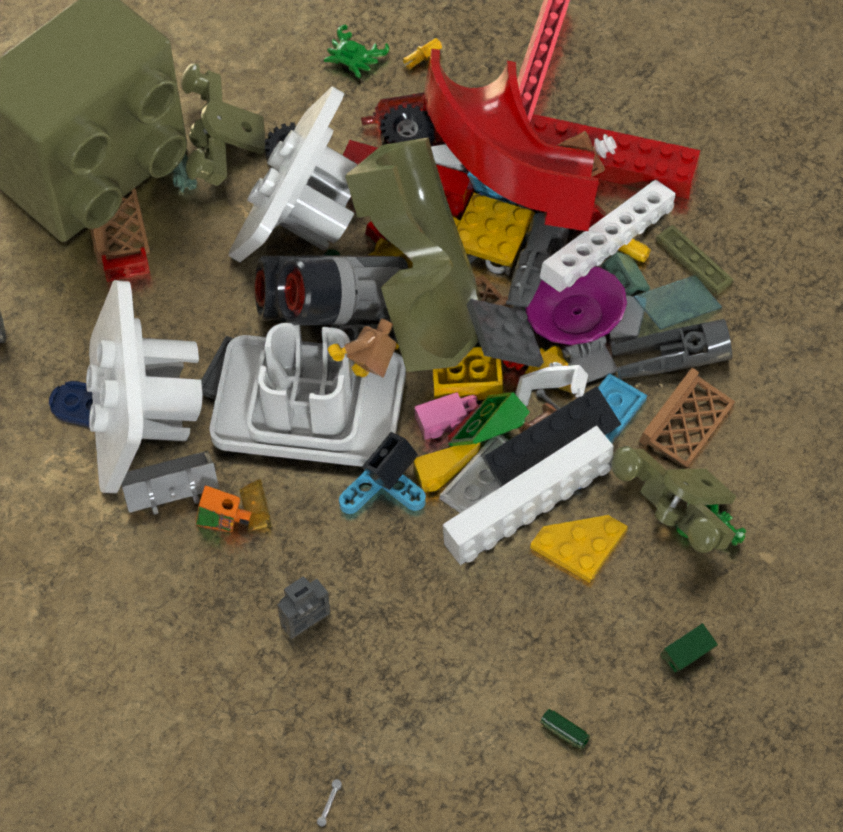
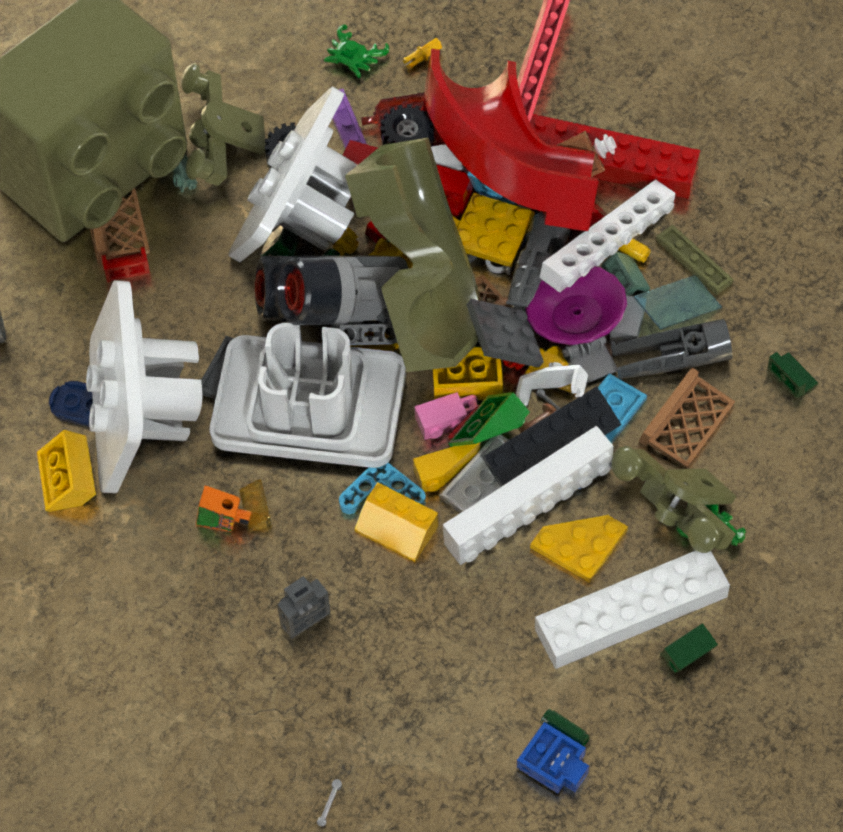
light grey piece [121,450,220,515] -> none
medium nougat torso [327,319,396,378] -> none
black brick [362,432,418,490] -> none
none -> yellow slope [37,430,96,512]
none -> dark green panel [260,225,300,257]
none -> medium lavender tile [332,89,367,149]
none -> yellow gear [332,228,359,255]
none -> yellow slope [354,482,439,562]
none -> blue piece [517,722,589,793]
none -> white brick [535,551,730,669]
none -> dark green panel [767,352,818,399]

